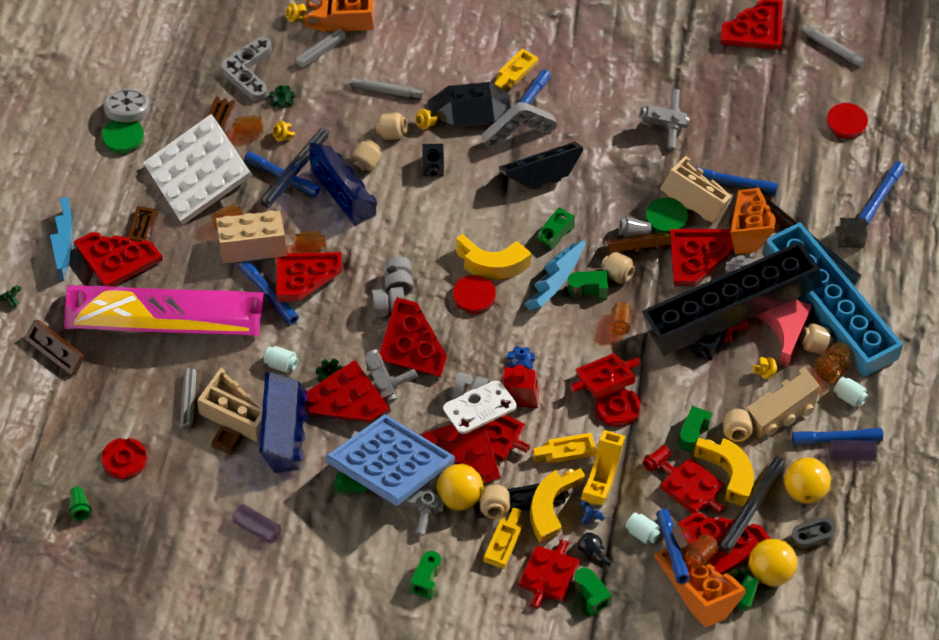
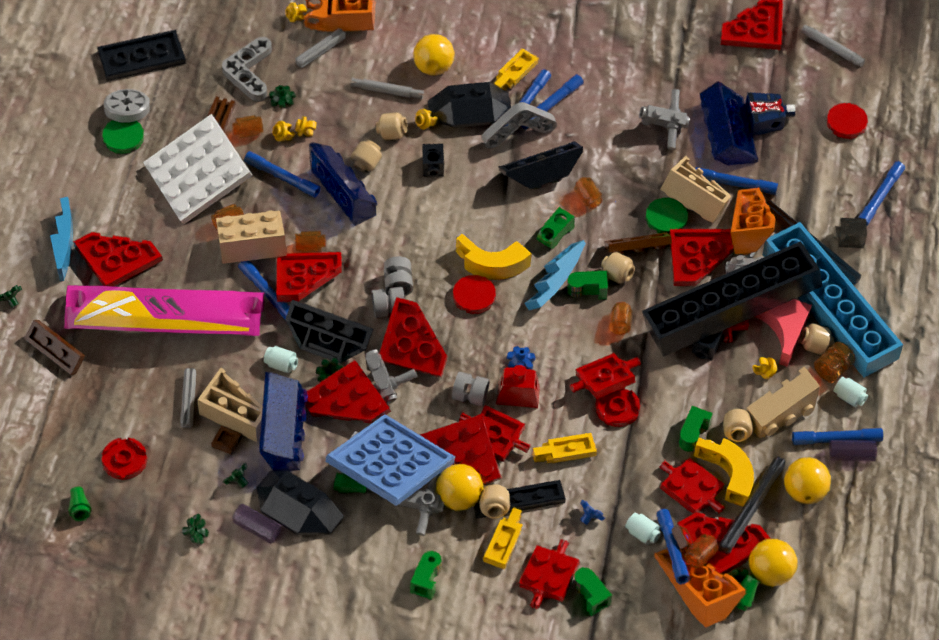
reddish brown tile [127,206,158,242] -> none
black axle [260,128,329,208] -> none
white axle [443,381,516,434] -> none
yellow arch [530,468,585,543] -> none
black piece [577,532,612,567] -> none
yellow arch [581,430,625,506] -> none
light grey cone [619,217,651,238] -> none
red pin [642,445,671,471] -> none
dark grey plate [791,517,836,549] -> none
none -> black tile [97,29,186,81]
none -> dark green plant [182,514,209,544]
none -> dark green plant [222,462,249,488]
none -> black wedge [256,470,344,535]
none -> black wedge [285,300,374,363]
none -> yellow plate [295,116,316,137]
none -> yellow piece [413,34,455,76]
none -> blue piece [521,74,584,129]
none -> clear orange brick [574,177,603,209]
none -> clear blue slope [699,81,758,165]
none -> dark blue torso [745,92,795,136]

